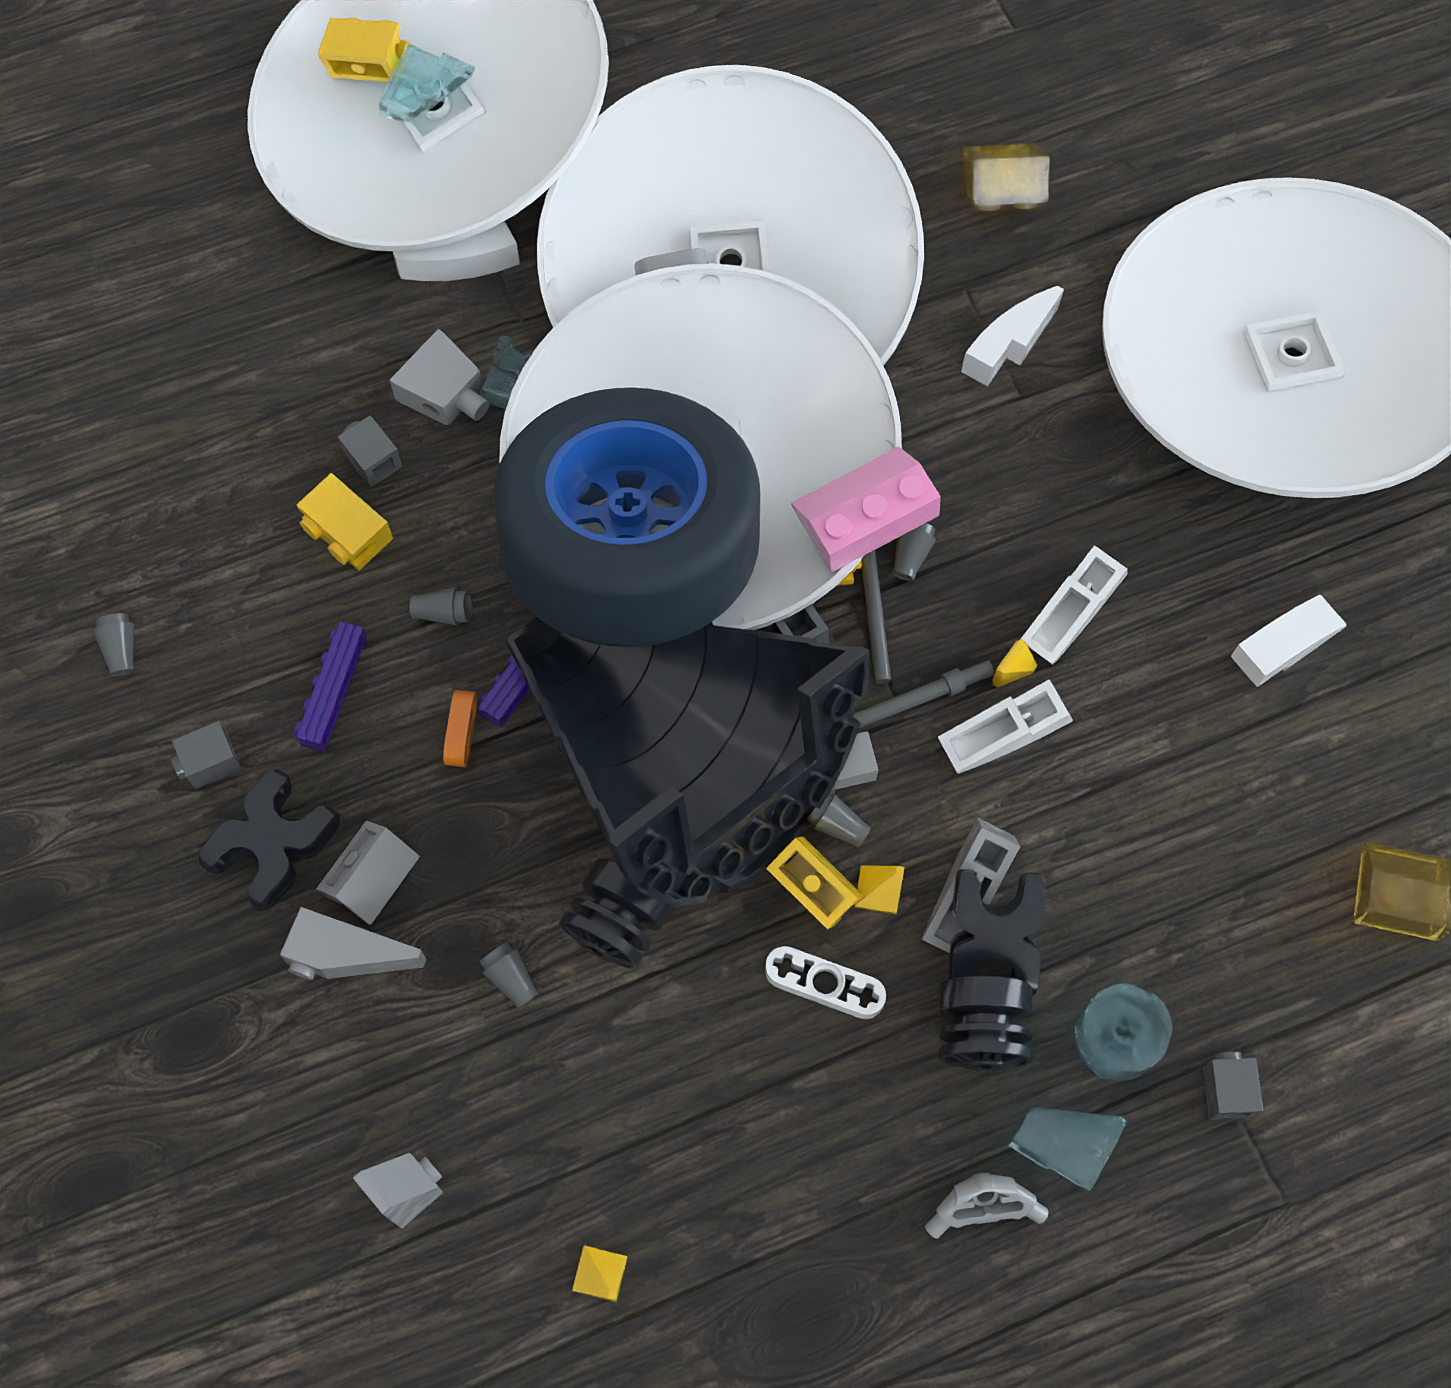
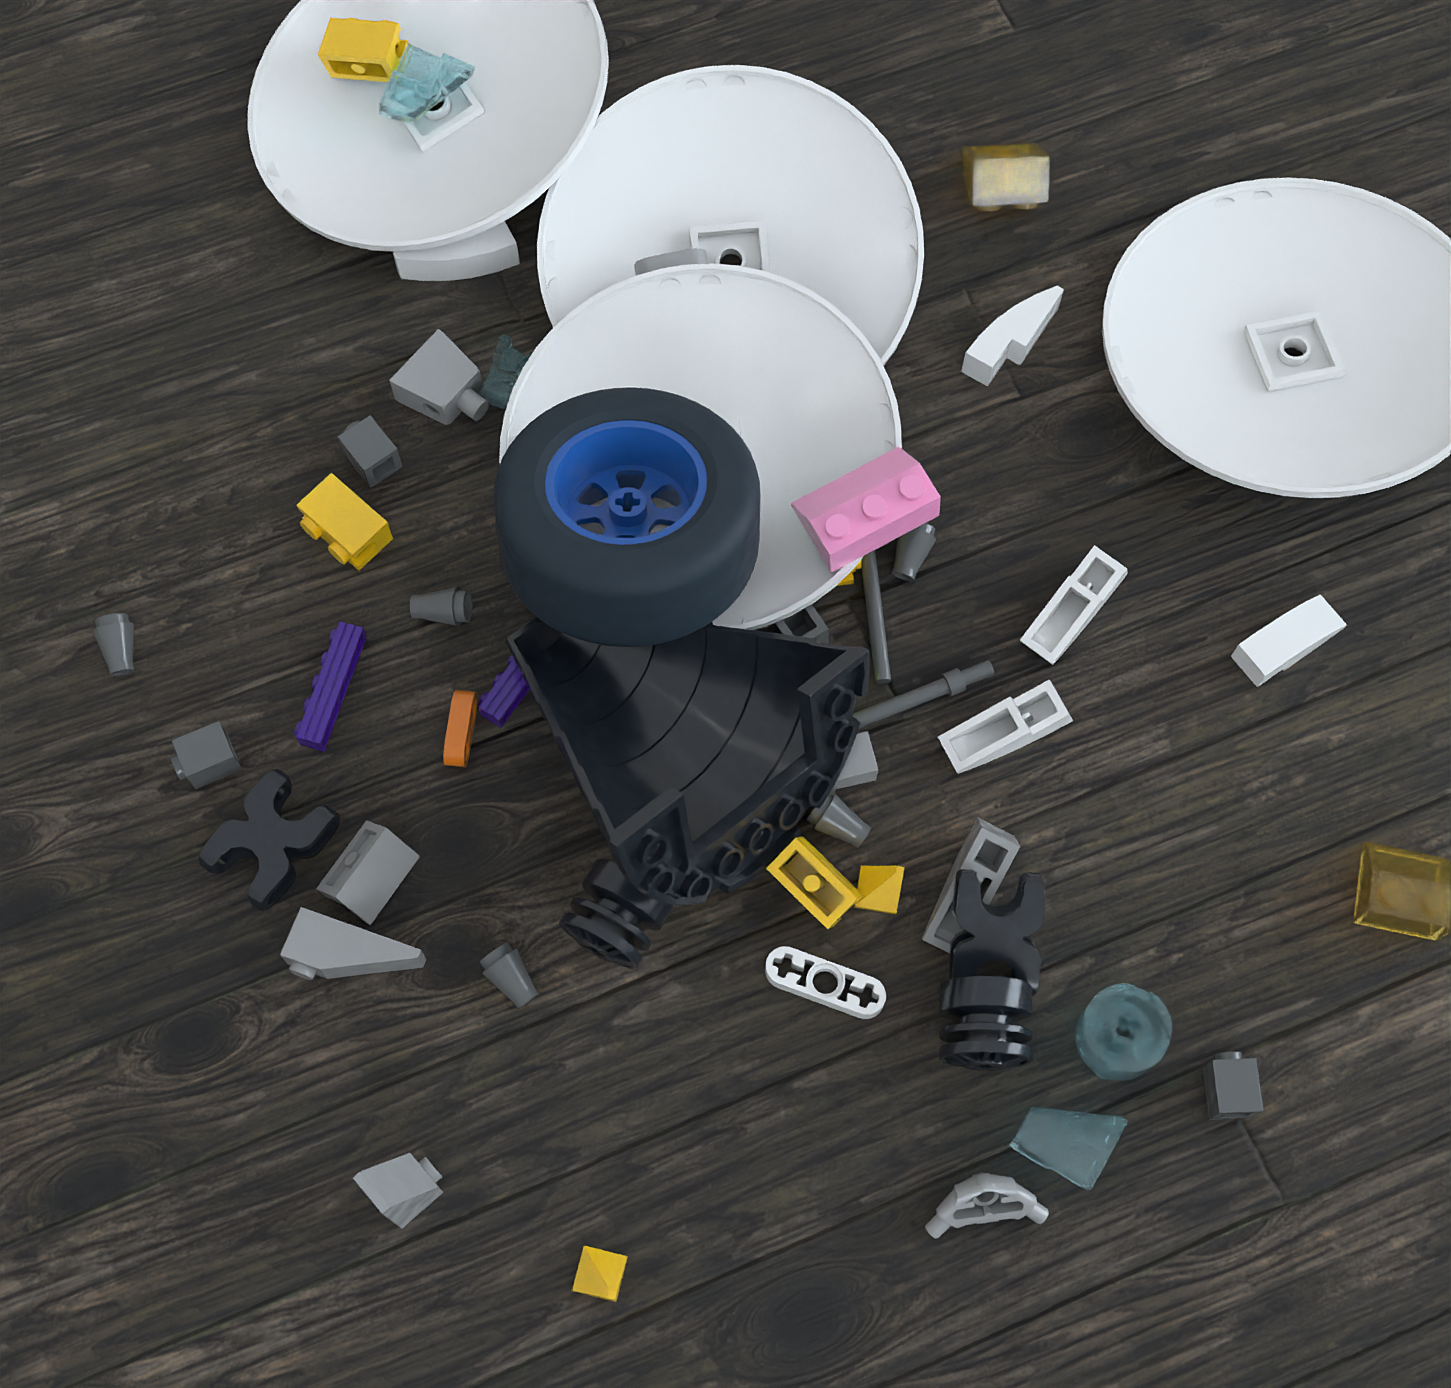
yellow slope [992,639,1037,688] -> none

